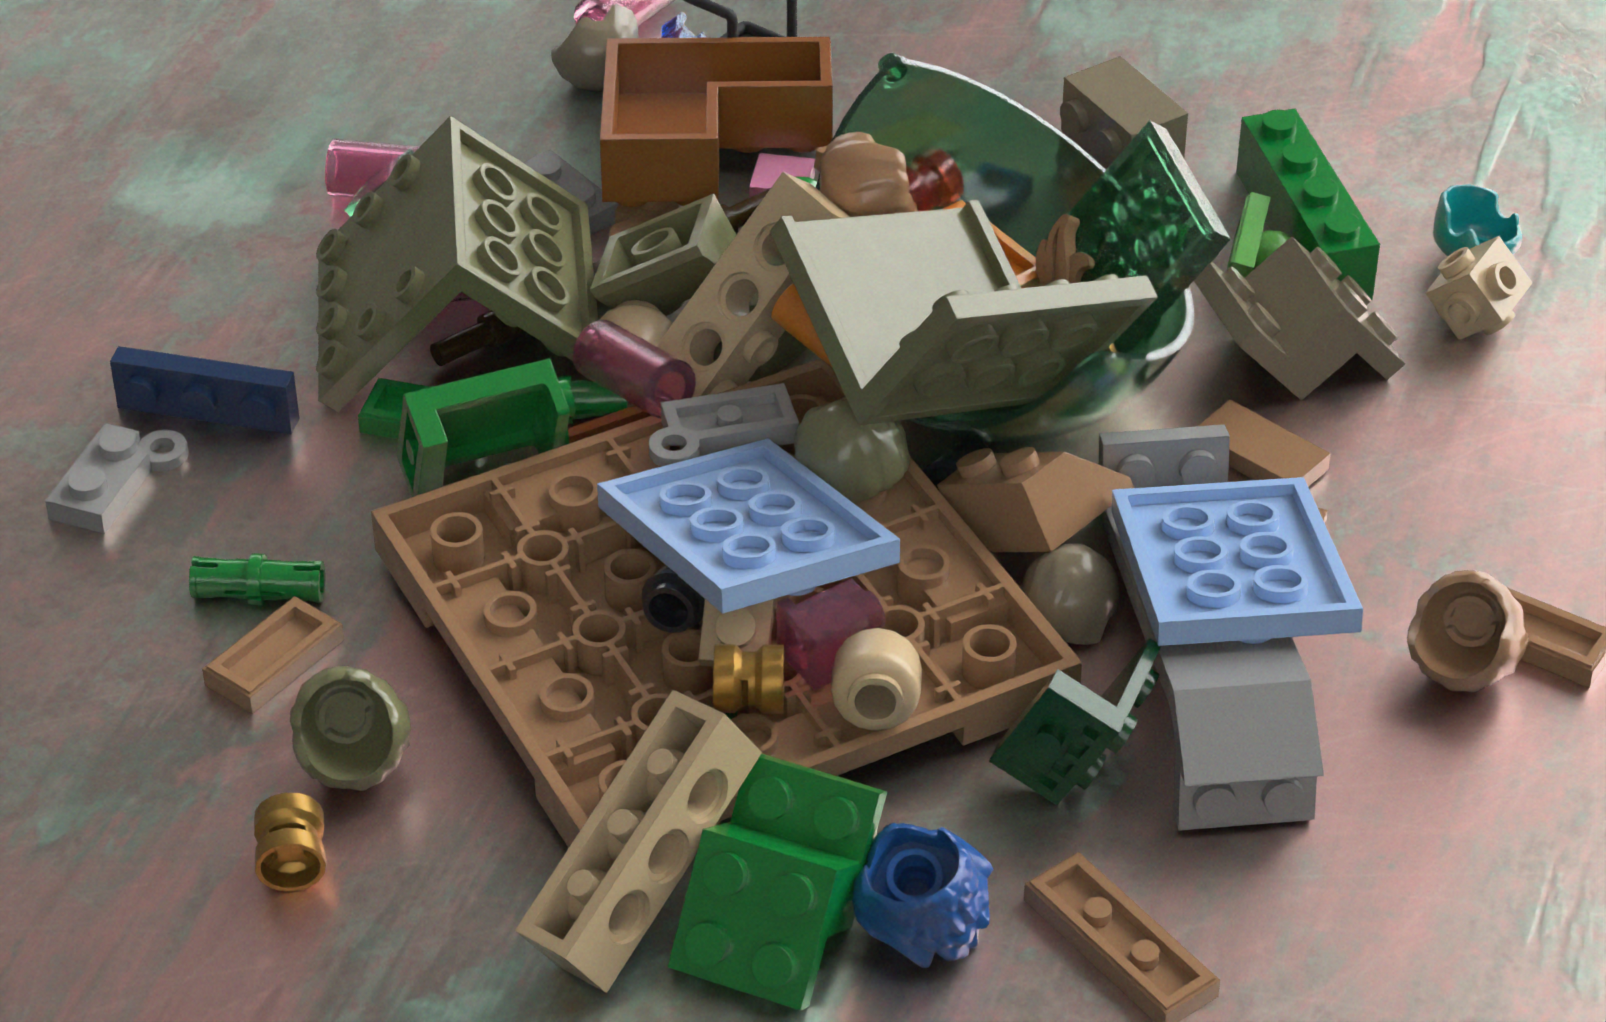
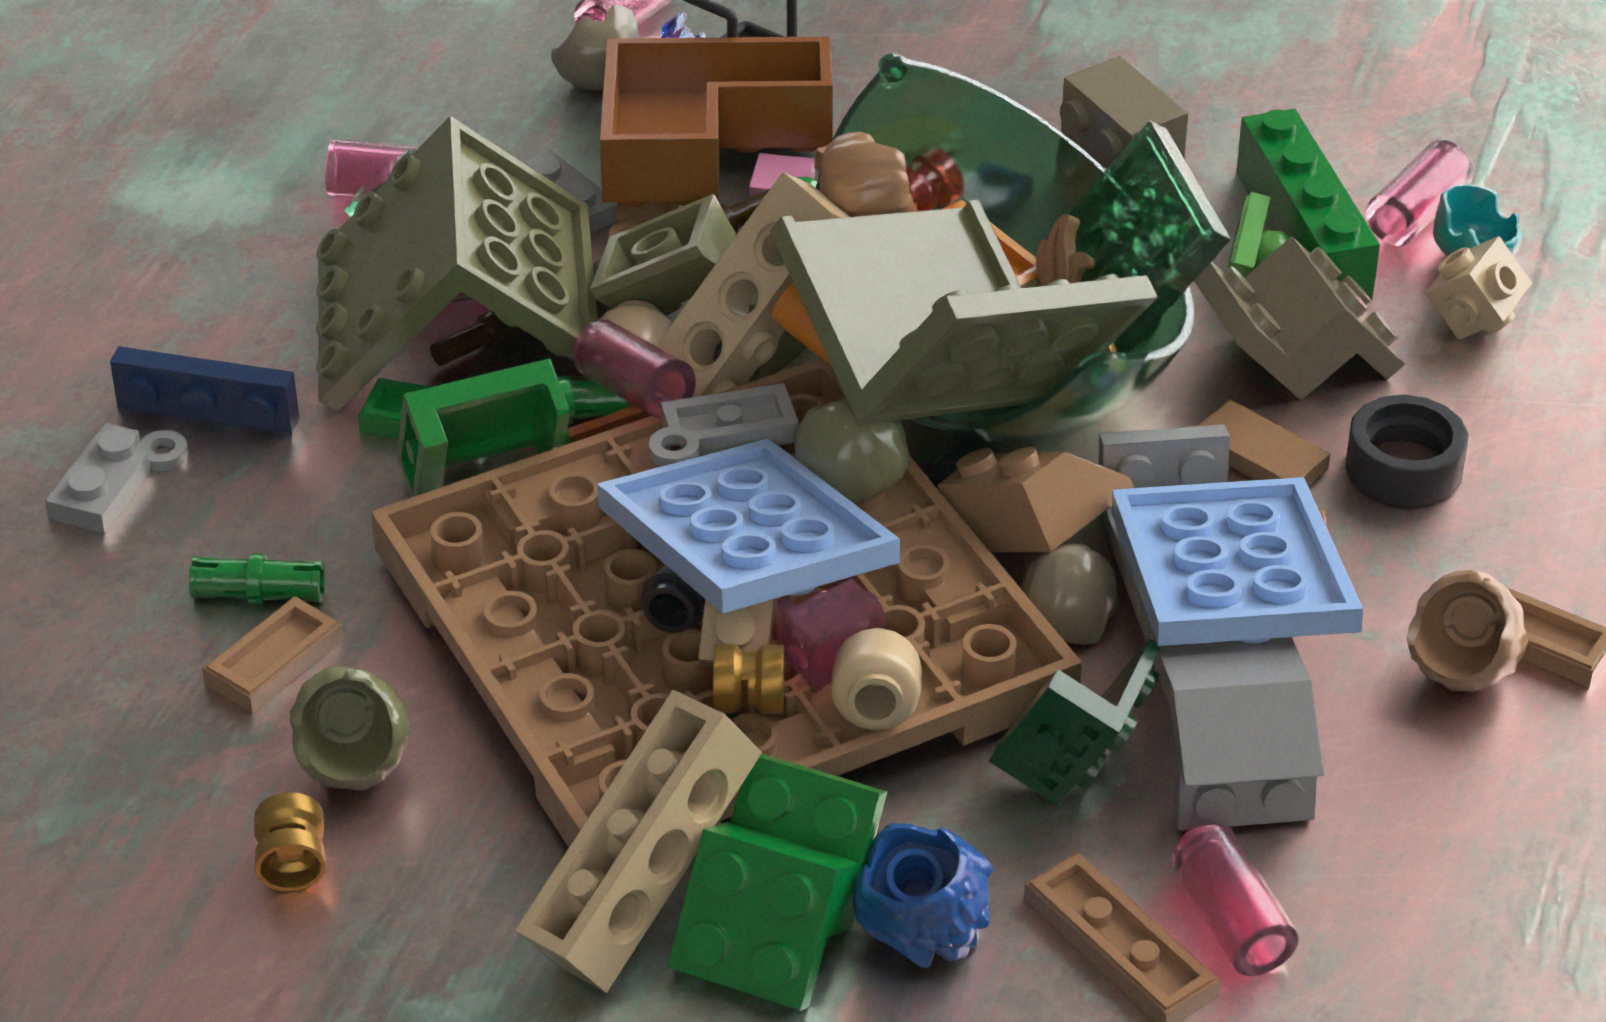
none -> clear pink brick [1171,825,1299,976]
none -> black tyre [1345,394,1469,508]
none -> clear pink brick [1366,140,1474,246]

